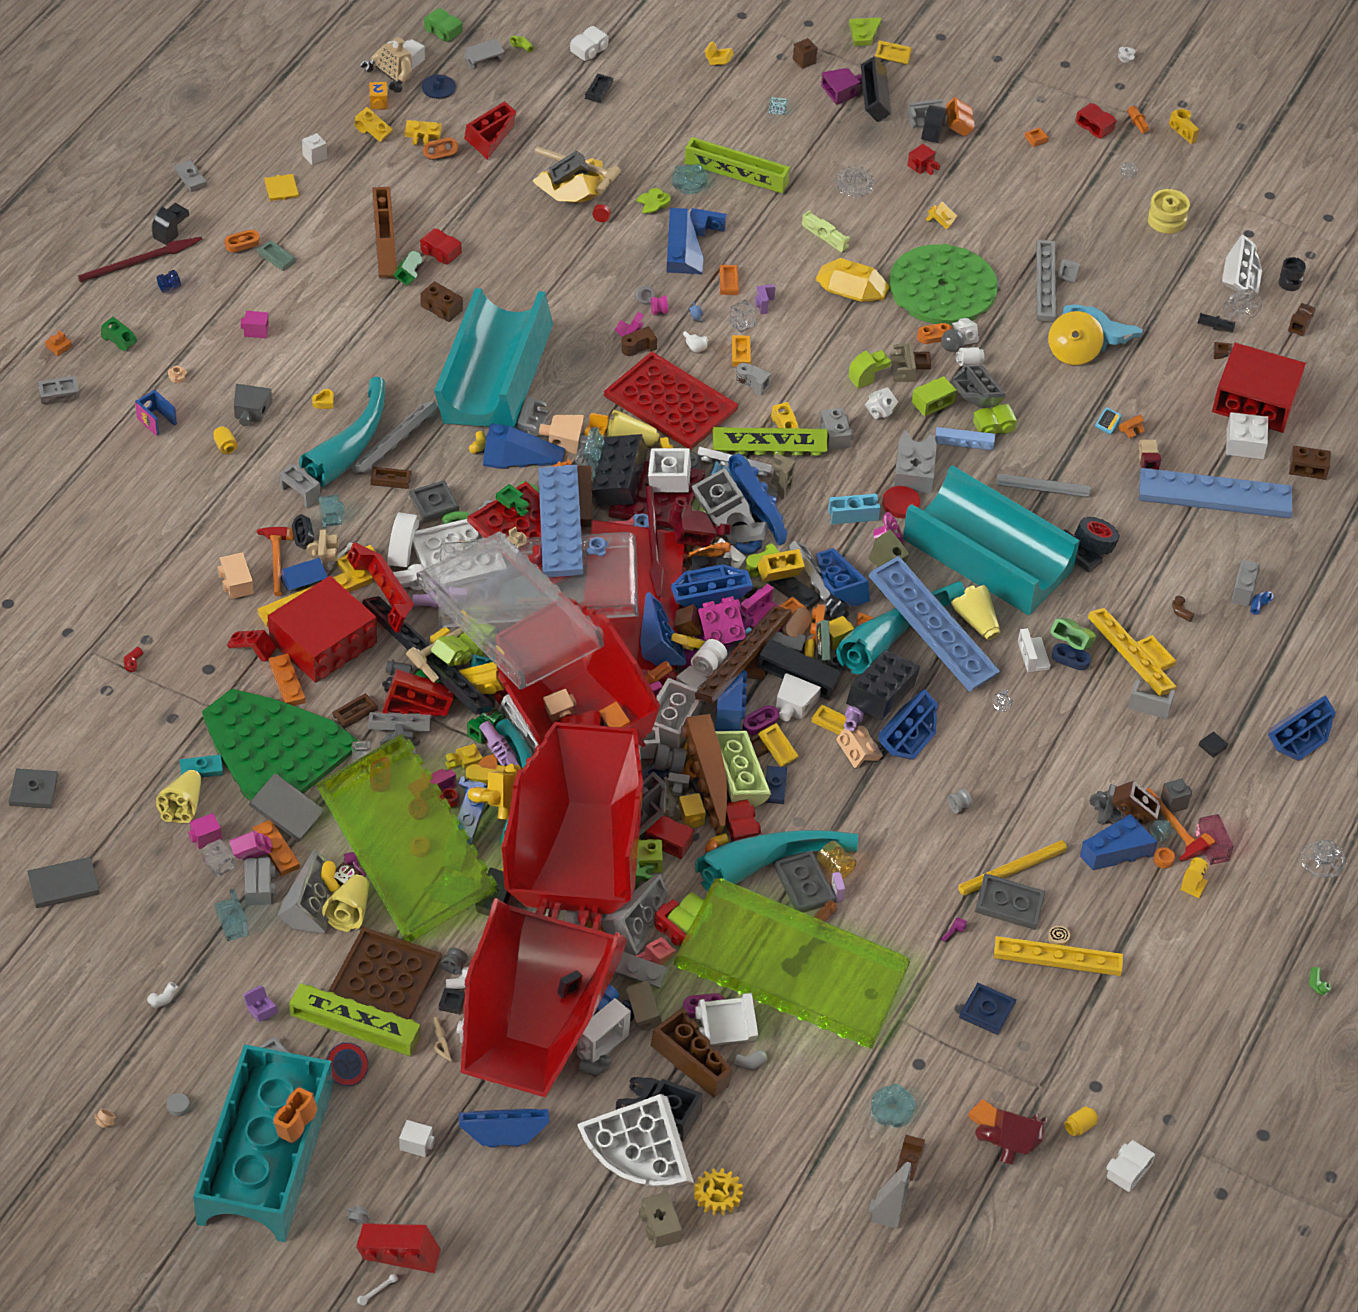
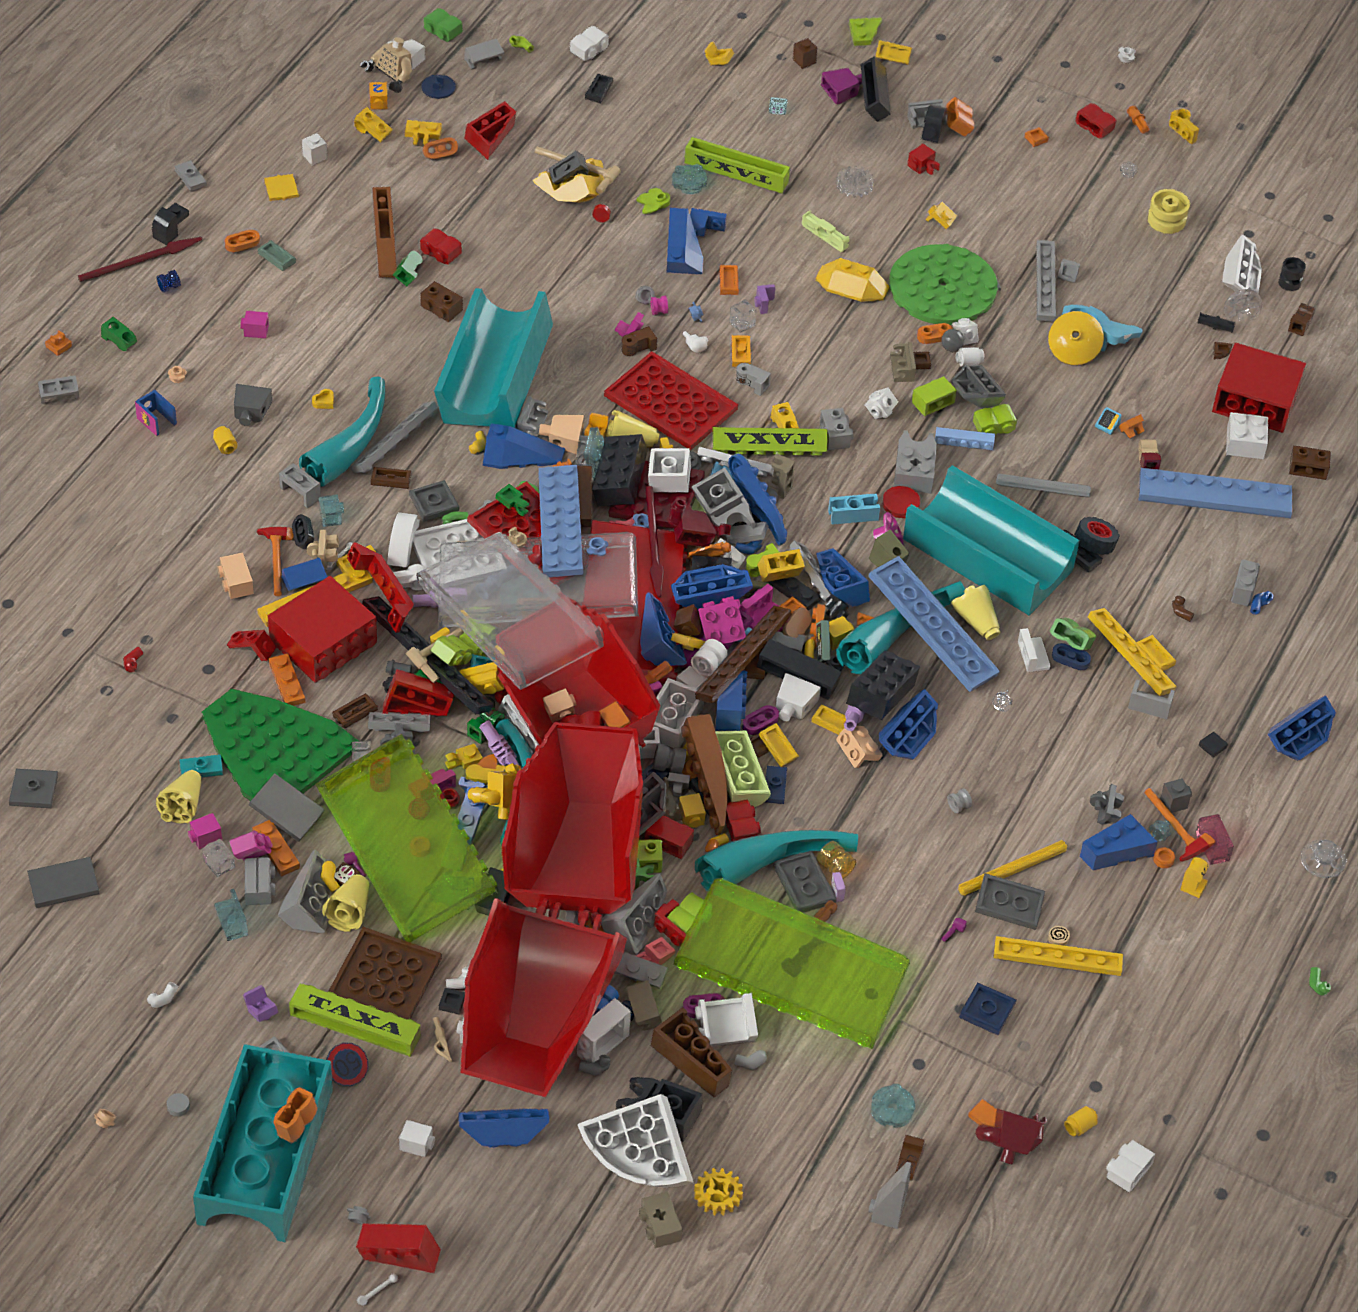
dark grey wheel [441,947,468,975] -> none
black tile [557,970,583,999] -> none
lime brick [848,350,891,389] -> none
reddish brown brick [1112,780,1161,825] -> none

